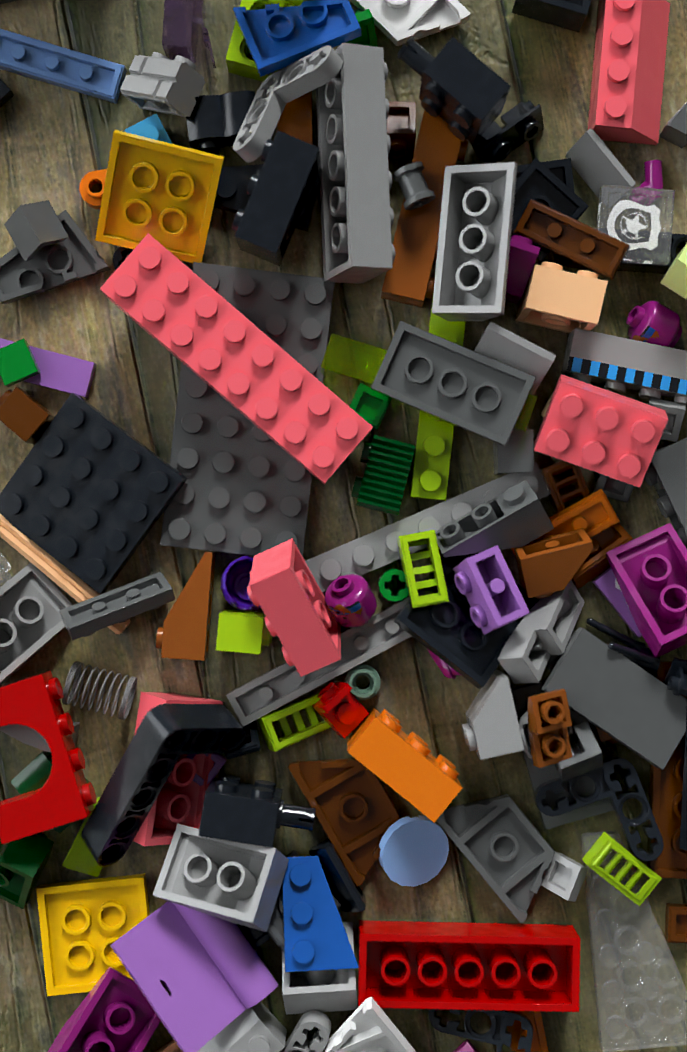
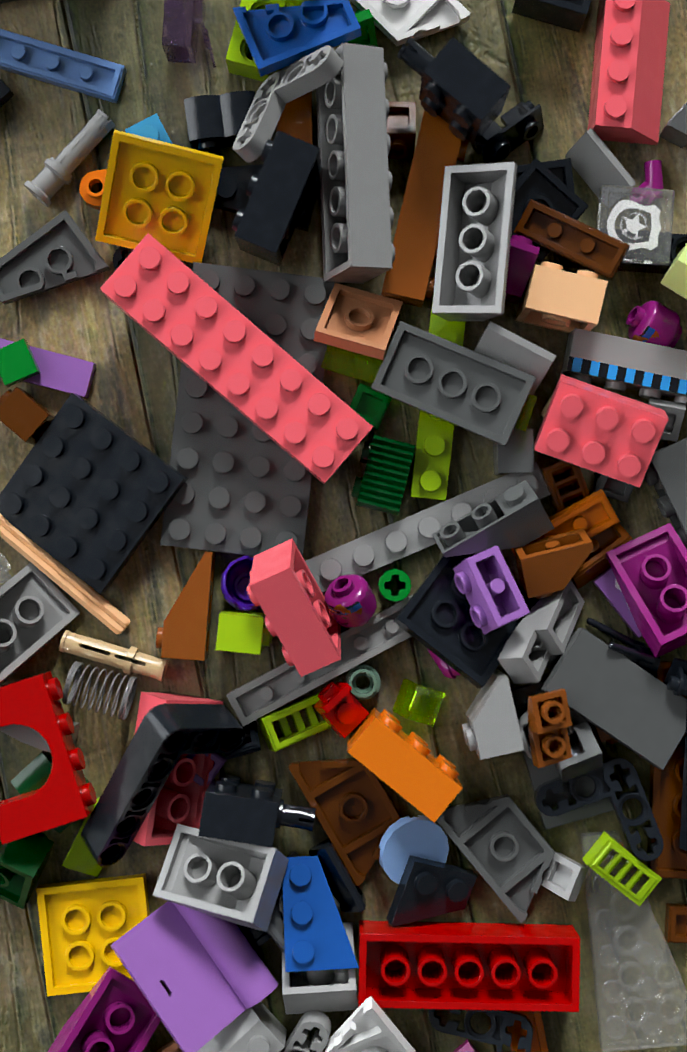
dark grey panel [4,200,68,261] -> none
dark grey plate [59,571,175,640] -> none
light grey brick [120,52,205,117] -> none
dark grey bush [392,162,436,211] -> none
lime slope [397,530,449,609] -> none
none -> light grey pin [23,109,116,207]
none -> tan pin [59,630,169,682]
none -> nougat plate [314,283,403,360]
none -> black wing [386,855,477,926]
none -> clear neon green slope [393,679,445,726]

